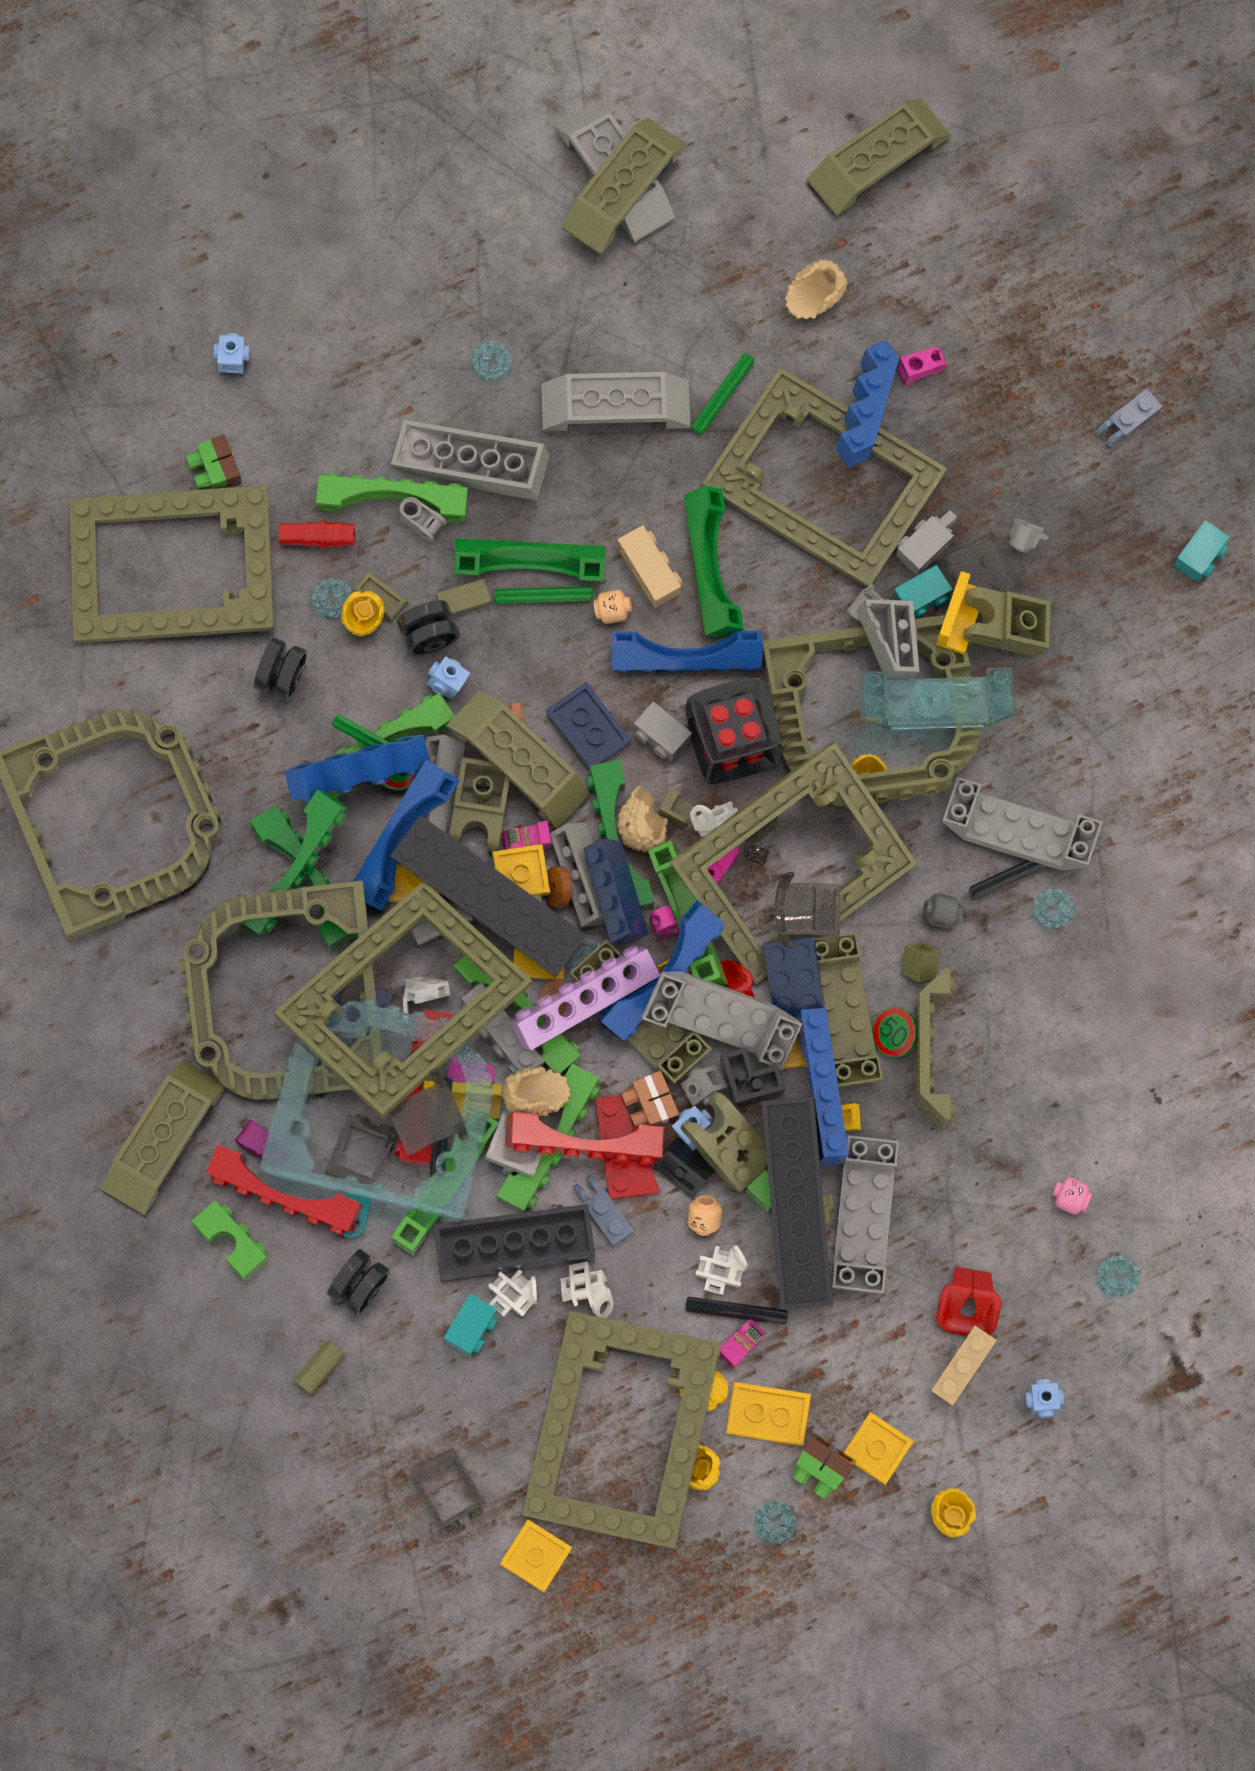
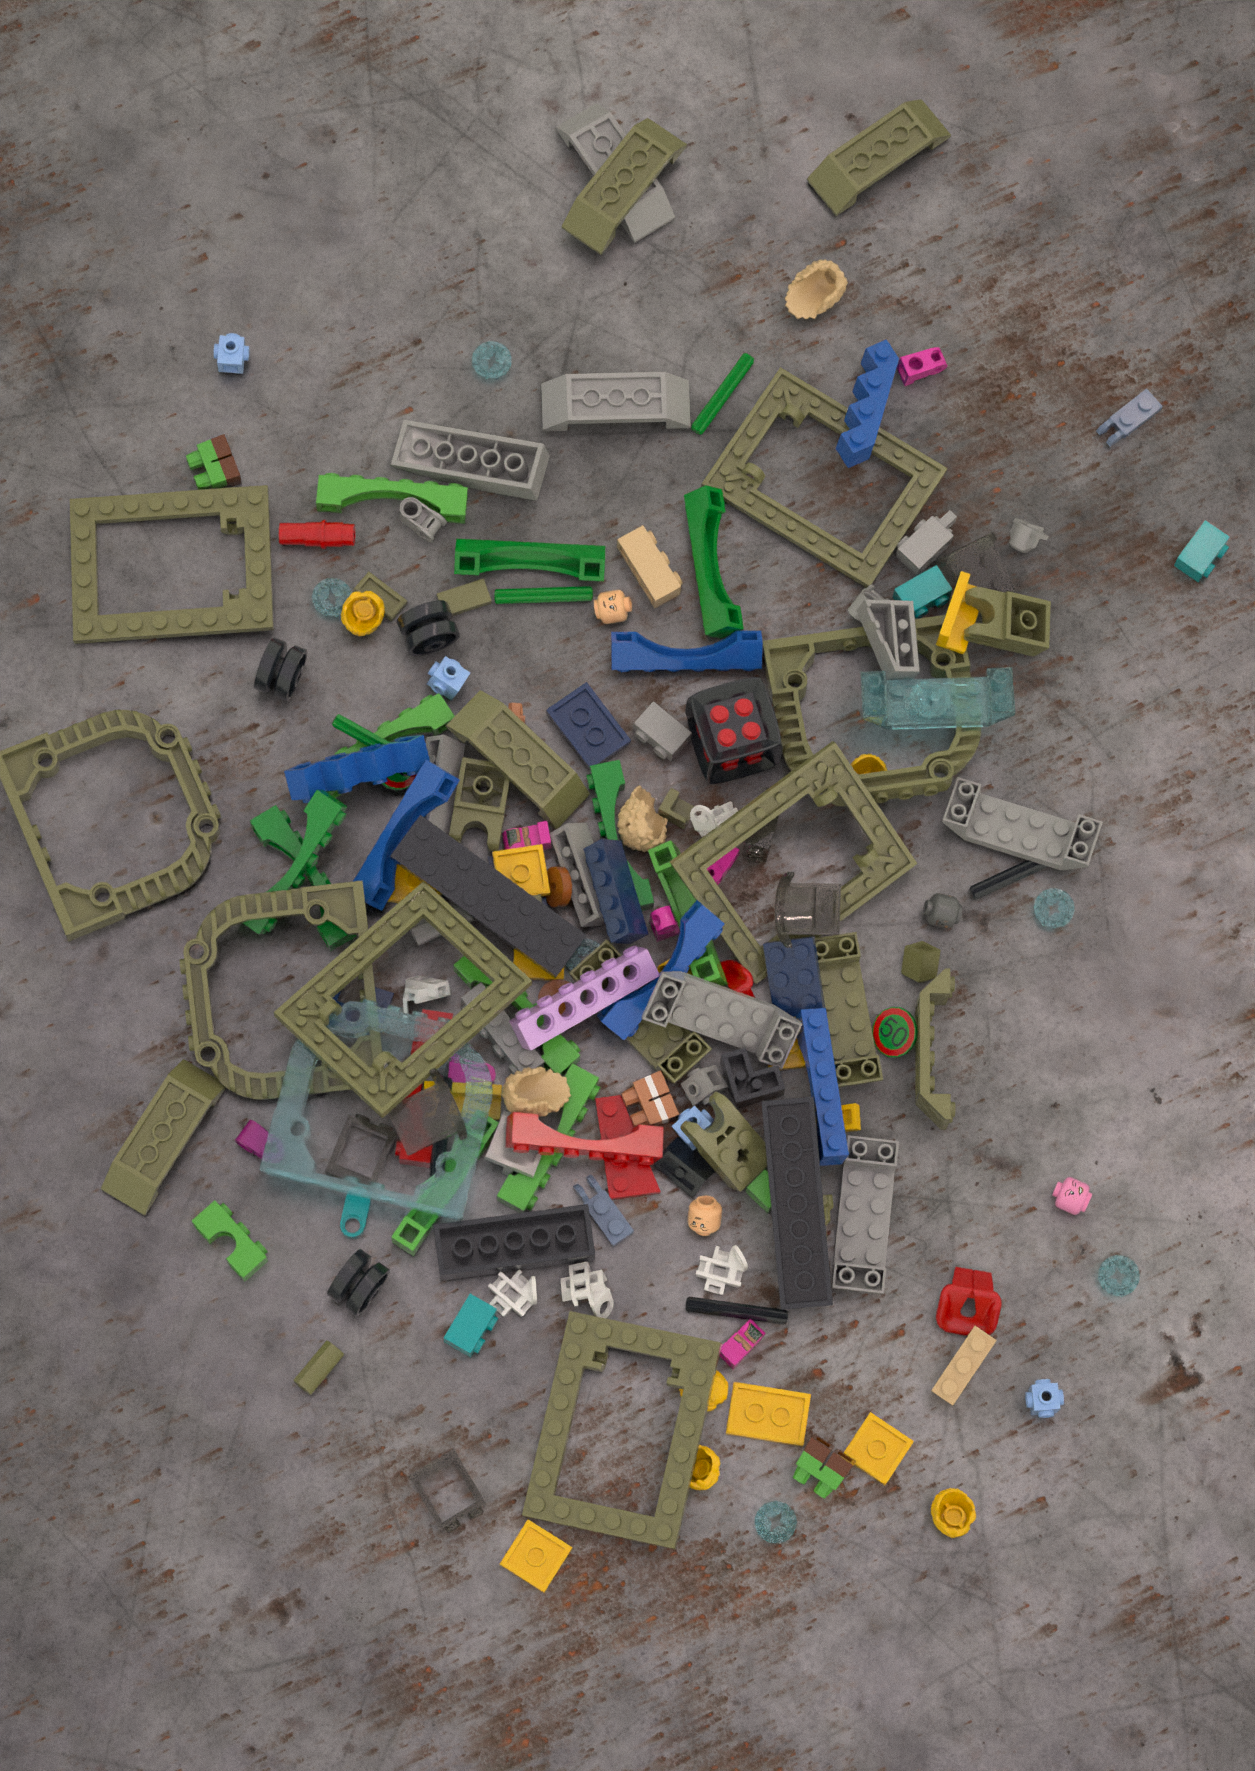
red arch [206,1145,363,1235] -> none

